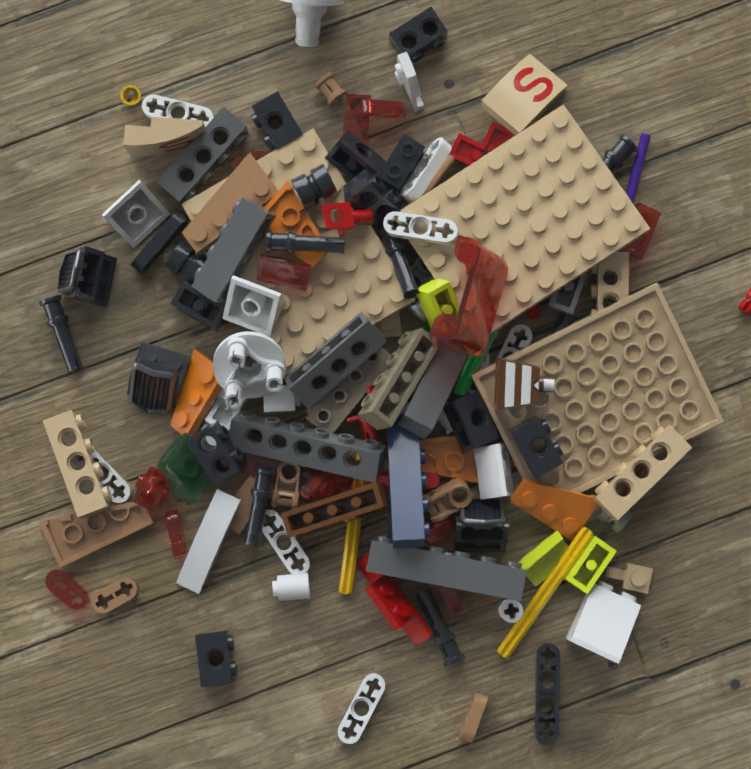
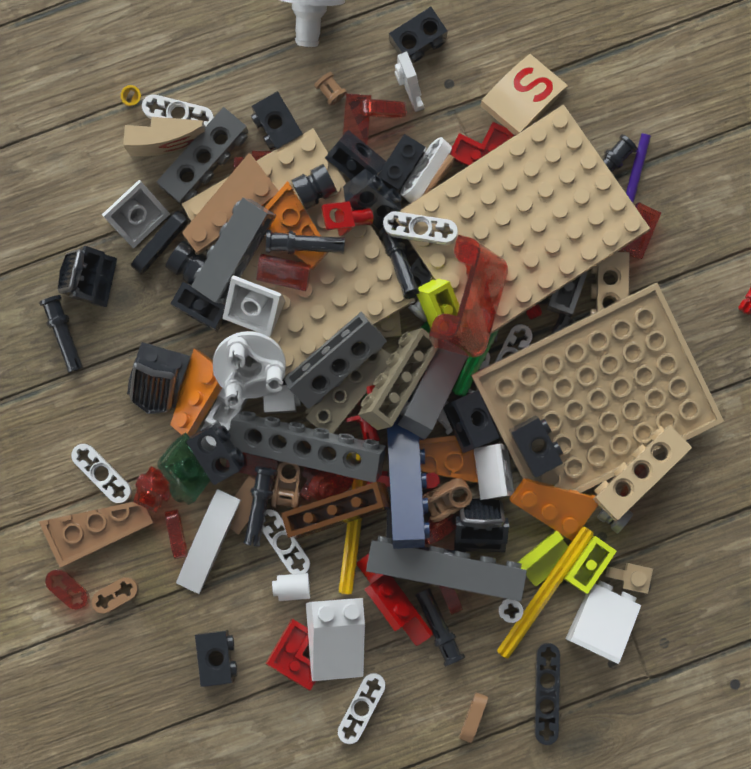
tan brick [43,410,113,519] -> none
torso [494,358,554,409] -> none
none -> red plate [265,619,316,691]
none -> white slope [306,598,365,681]

